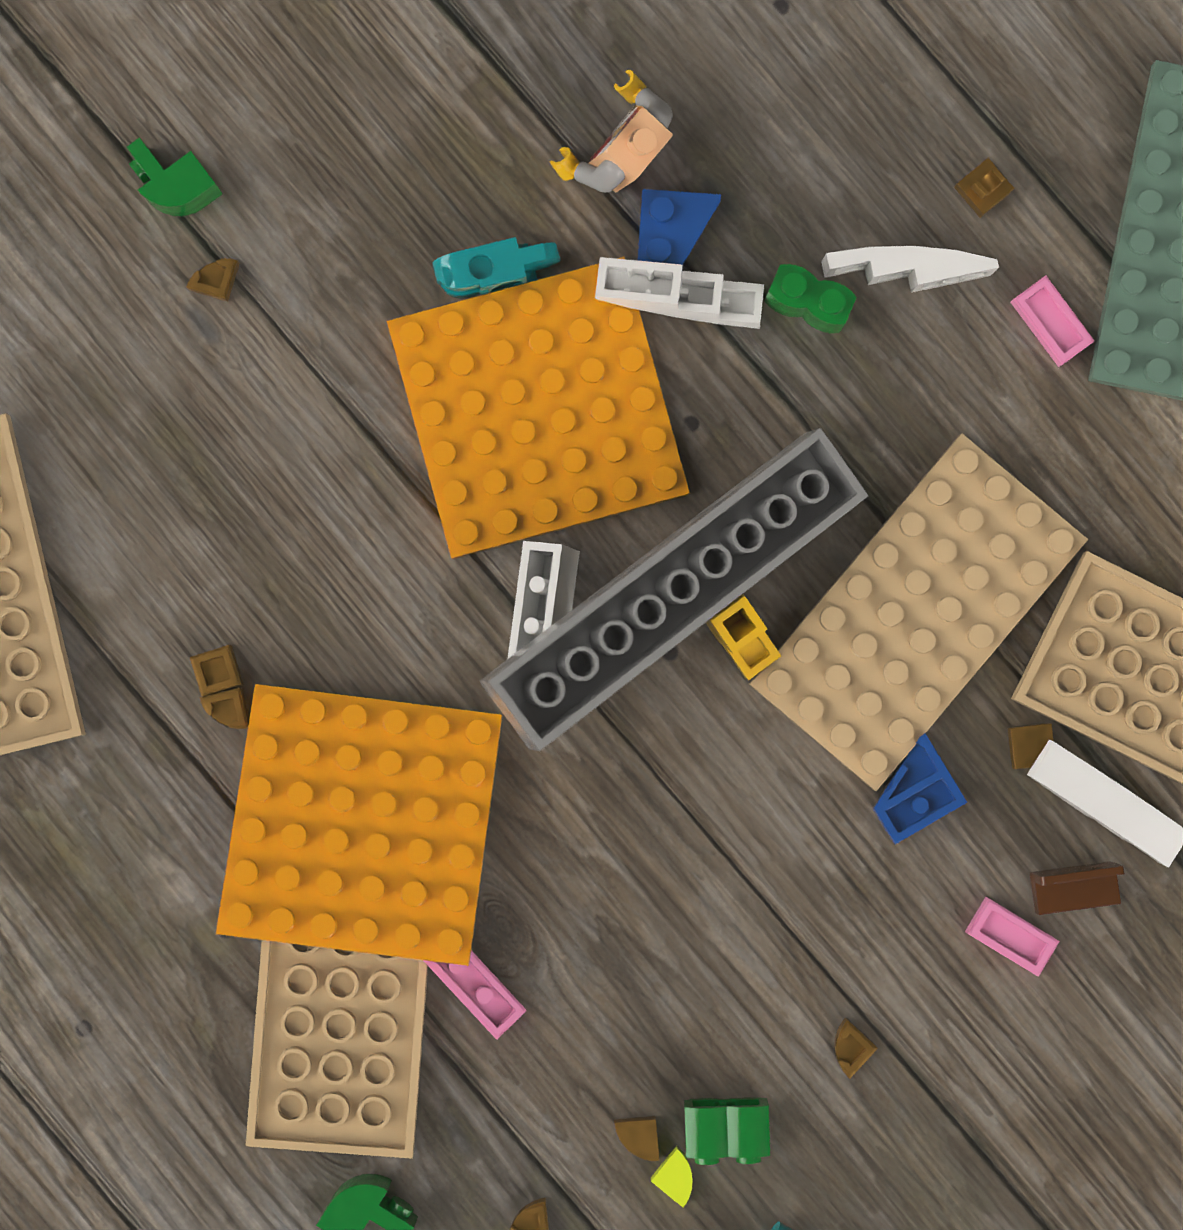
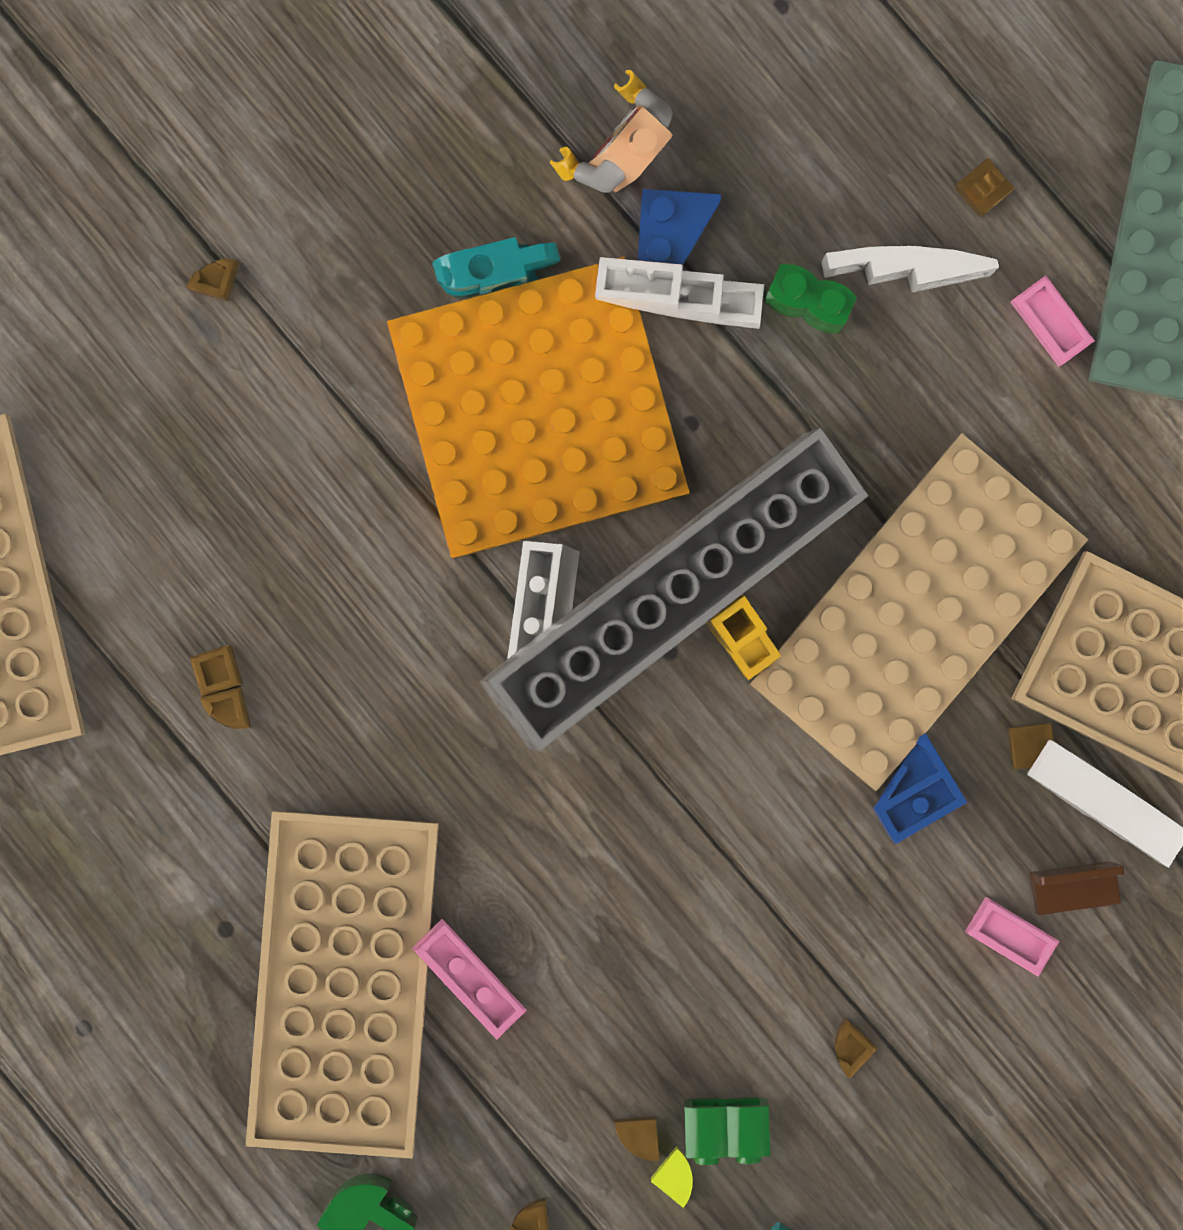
green brick [127,137,223,216] -> none
light orange plate [216,684,502,966] -> none

